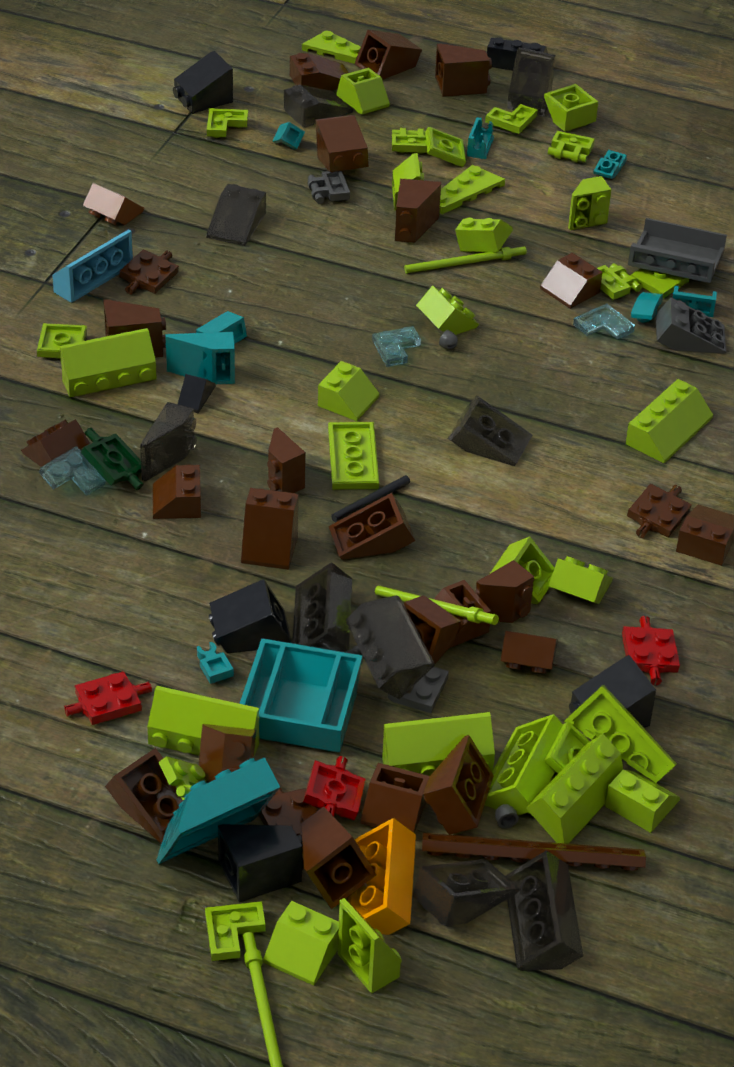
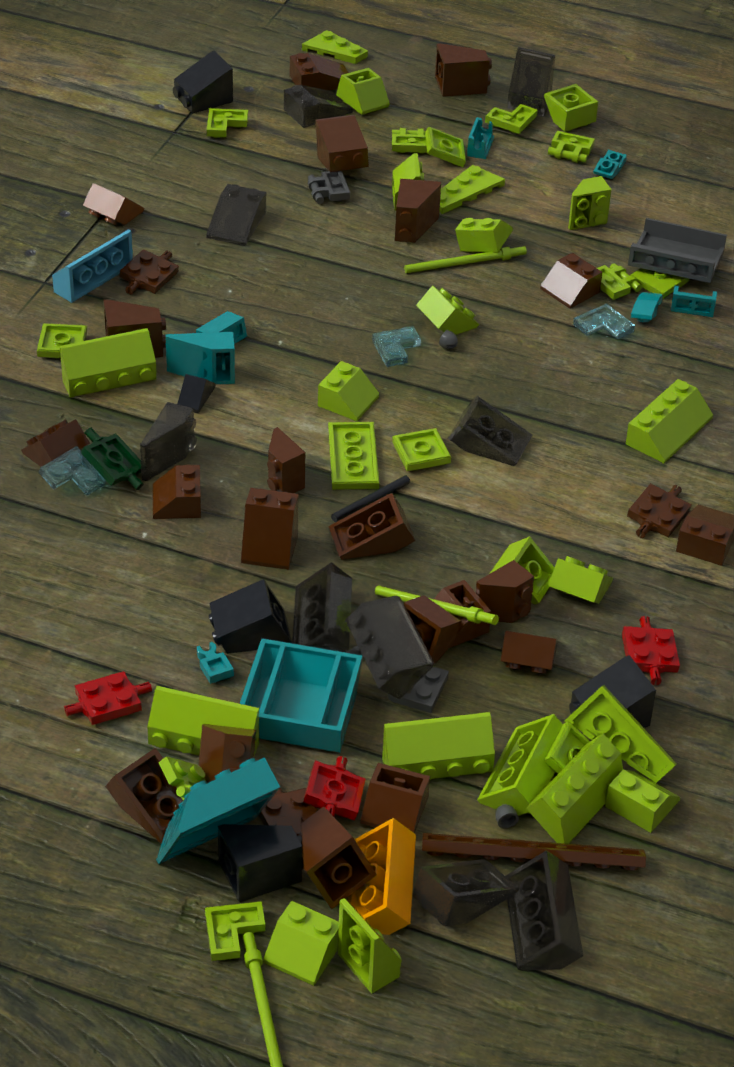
teal panel [272,122,305,150] -> none
reddish brown slope [355,30,422,80] -> none
reddish brown slope [423,735,494,835] -> none
black slope [487,37,548,75] -> none
dark grey slope [656,297,726,354] -> none
none -> lime plate [392,428,451,471]

